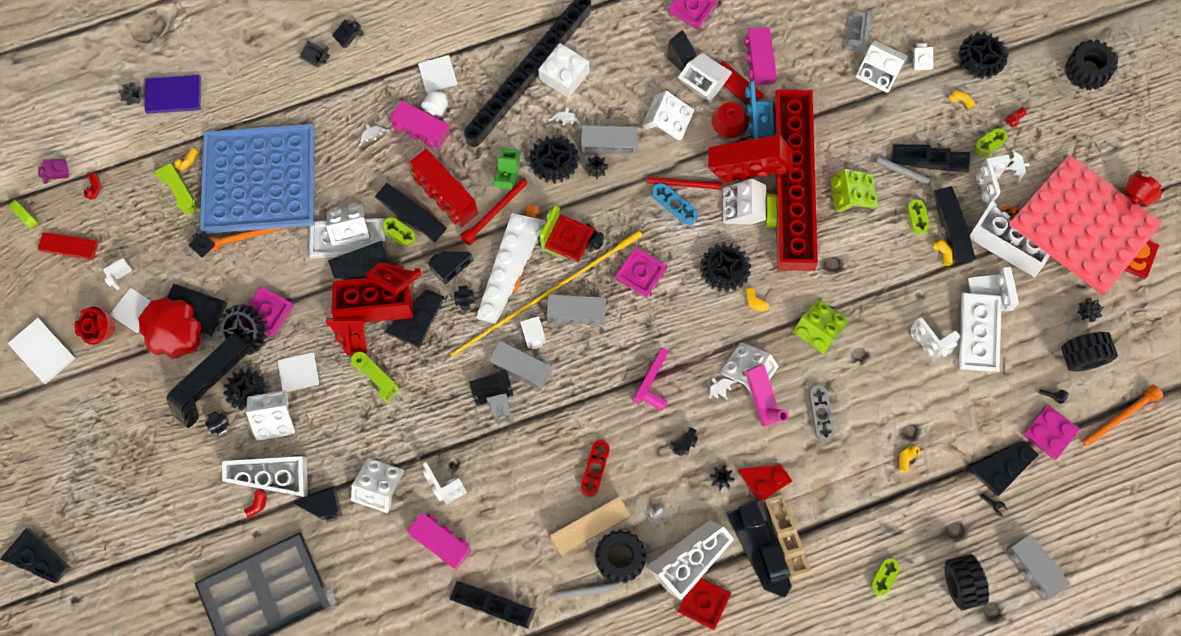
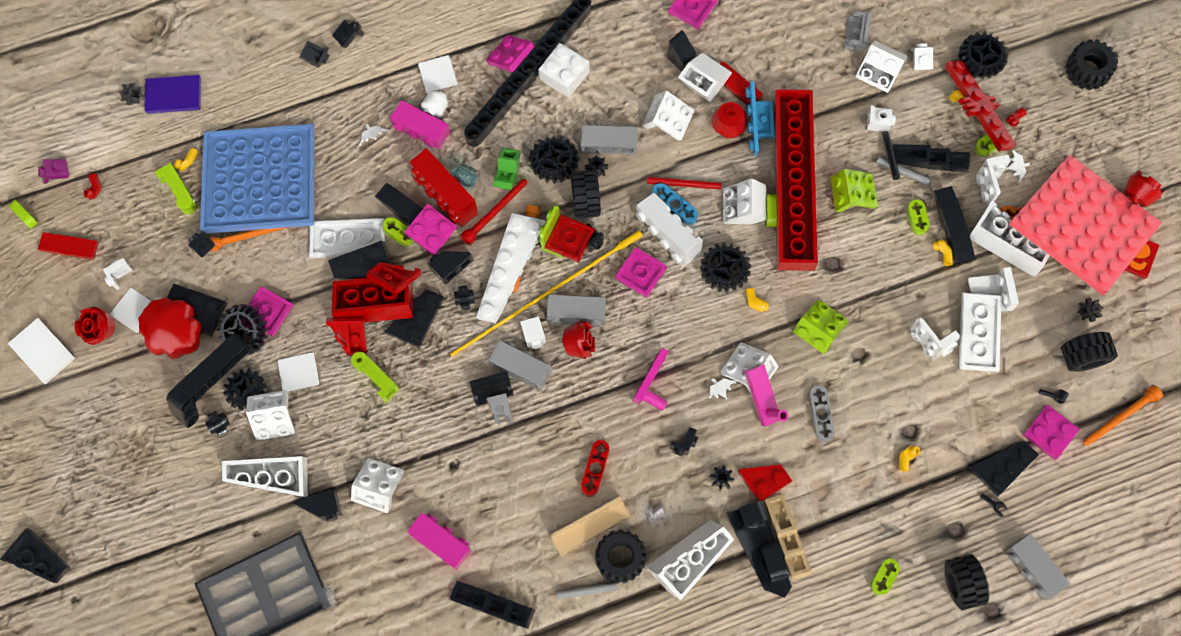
red arm [244,489,267,518] -> none
white bracket [326,203,369,246] -> none
white bracket [422,462,467,505] -> none
white piece [549,107,581,126] -> none
red tile [677,578,732,631] -> none
red brick [708,135,793,183] -> none
dark pink brick [744,27,777,86] -> none
none -> dark pink plate [404,203,457,256]
none -> clear light blue head [451,163,479,190]
none -> dark pink plate [486,35,534,73]
none -> red cone [562,321,596,359]
none -> black tyre [571,170,601,219]
none -> white wedge [636,193,703,267]
none -> white brick [867,105,896,132]
none -> black bar [882,131,900,180]
none -> red hinge [945,60,1016,152]

